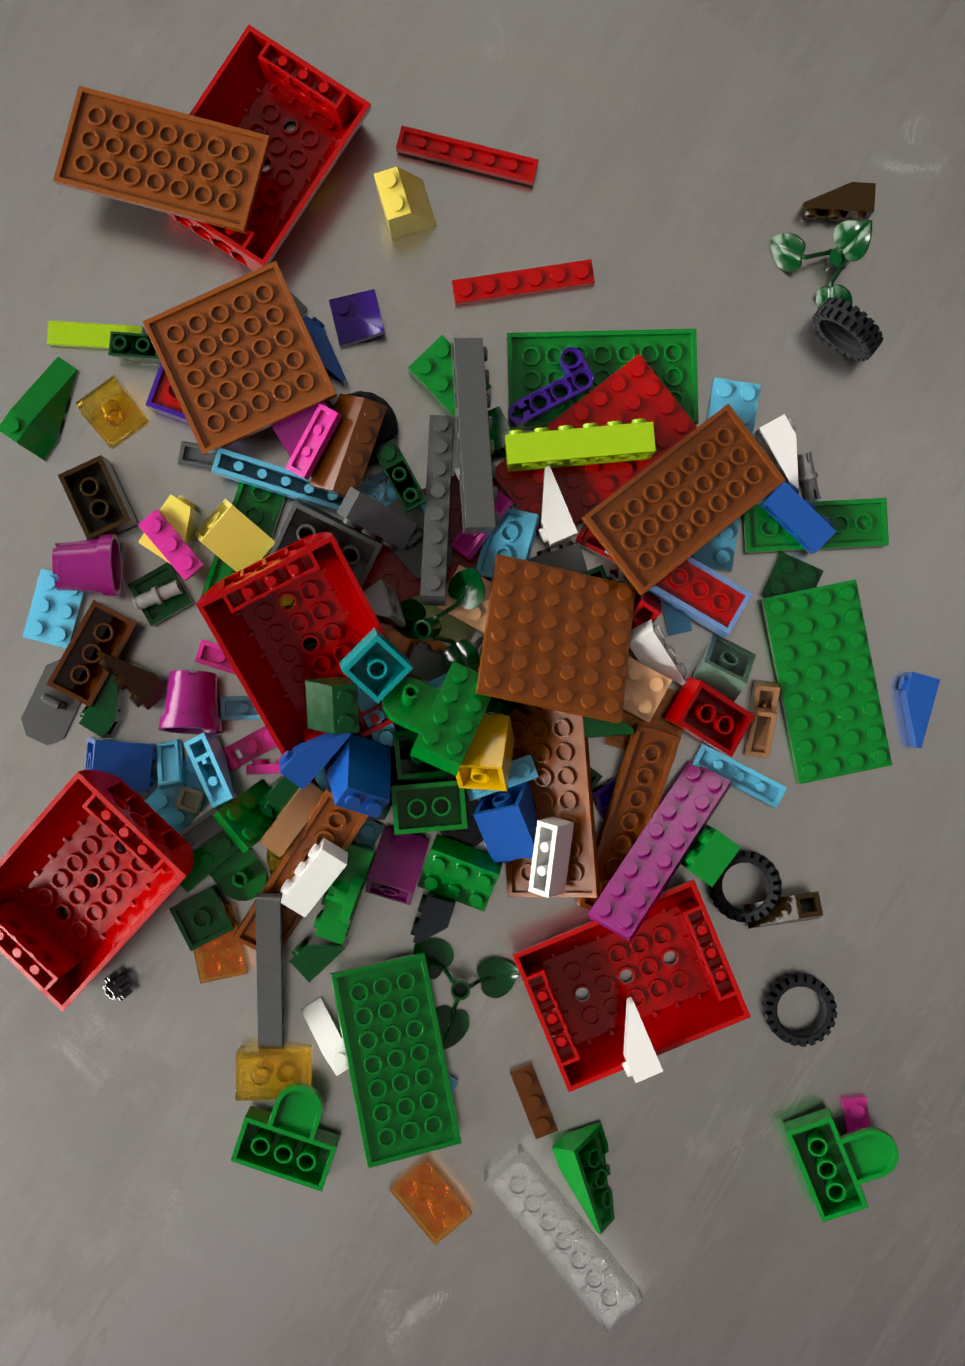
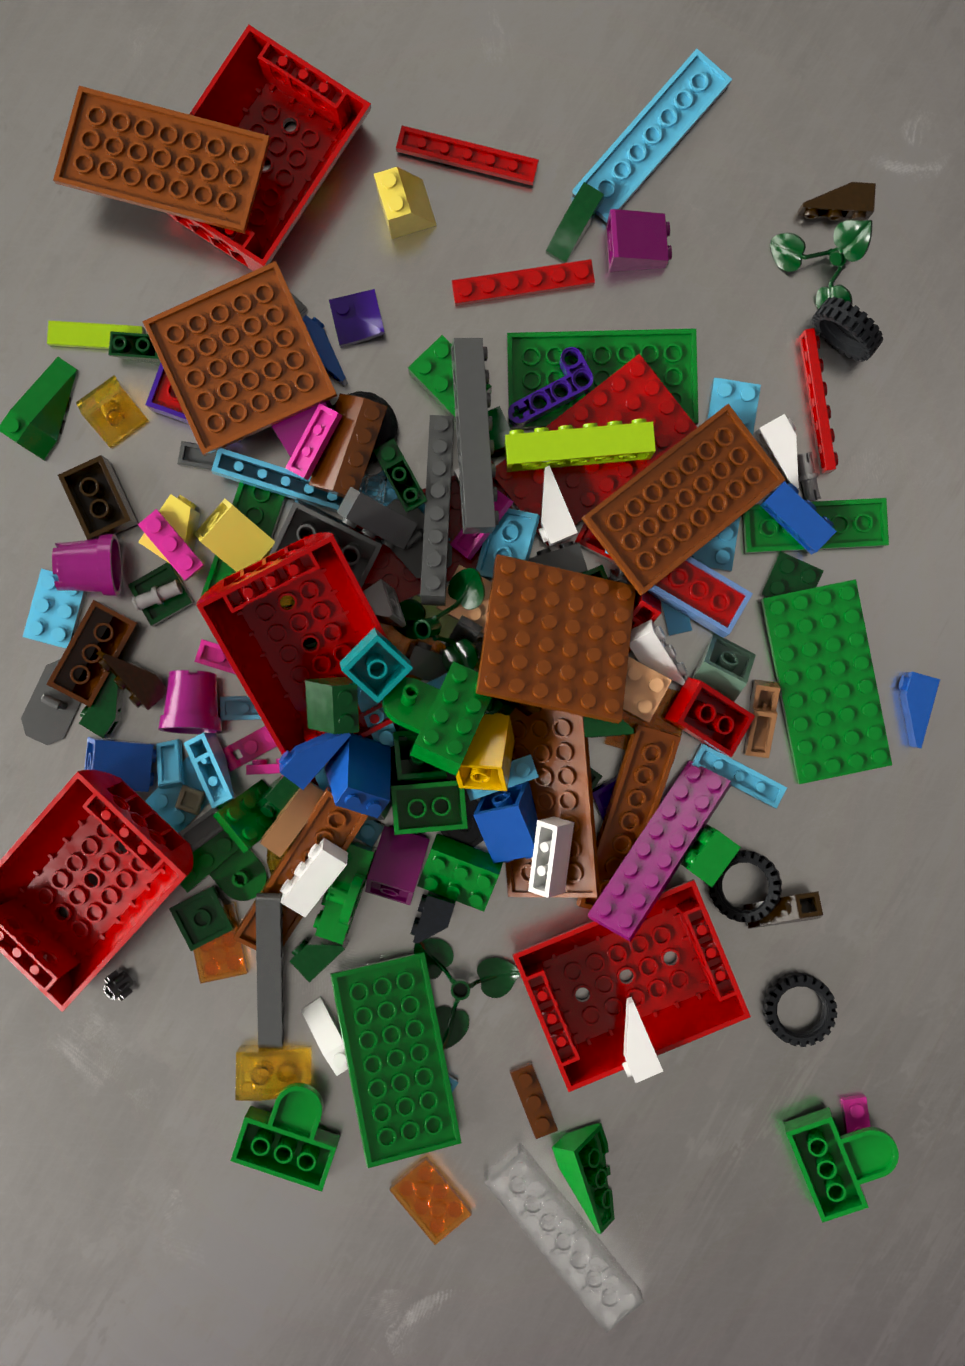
none -> dark grey tile [445,615,483,647]
none -> dark green slope [546,182,604,263]
none -> medium azure plate [572,49,732,223]
none -> magenta slope [606,209,672,272]
none -> red plate [800,328,838,474]

